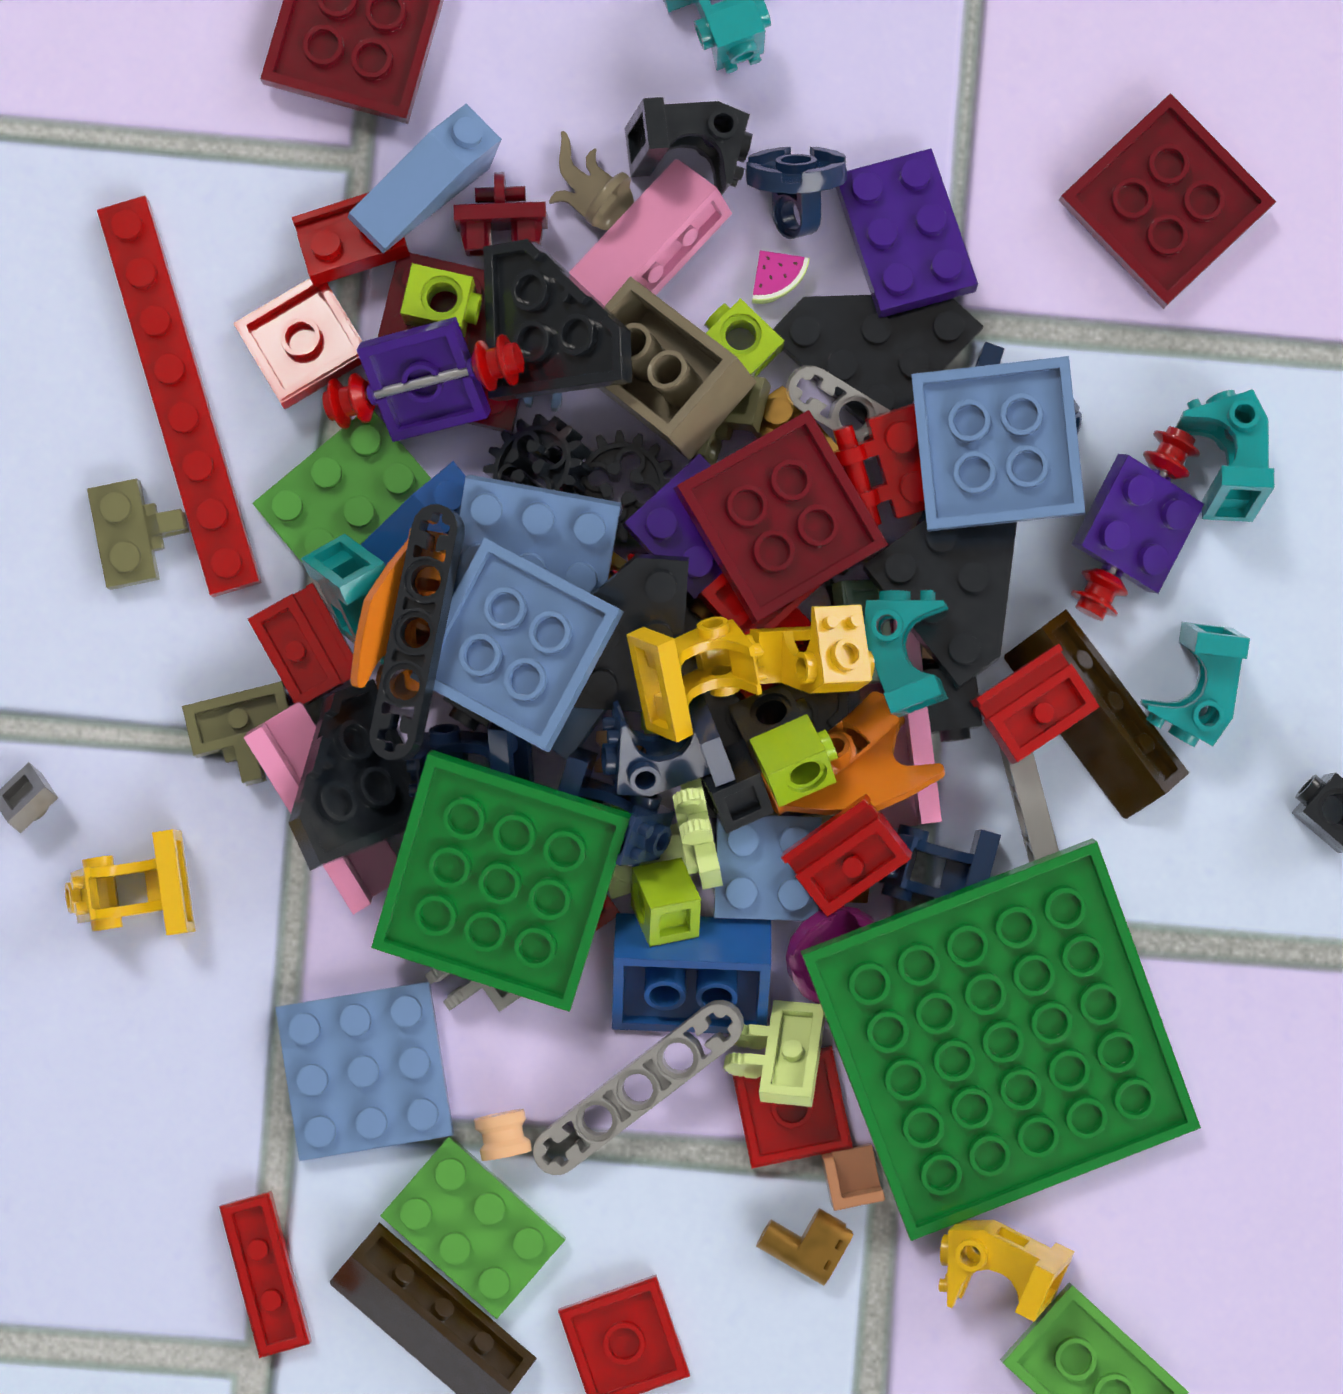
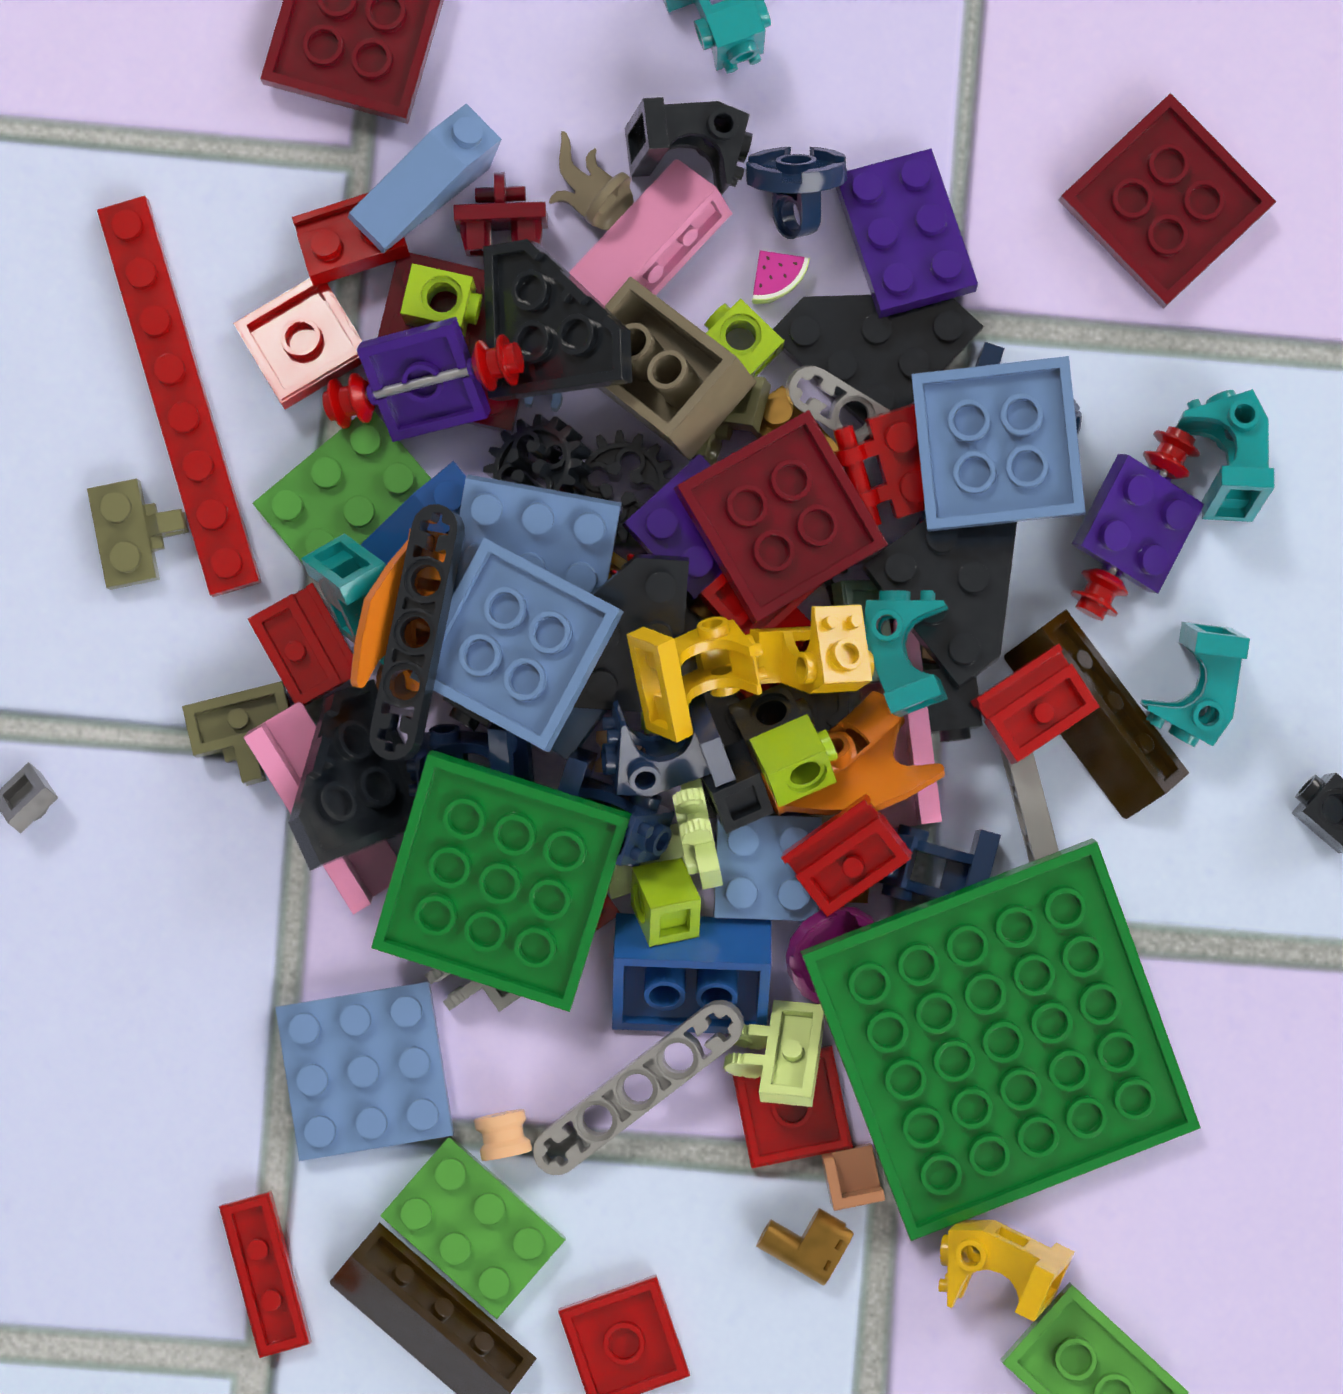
yellow tile [65,829,196,935] -> none

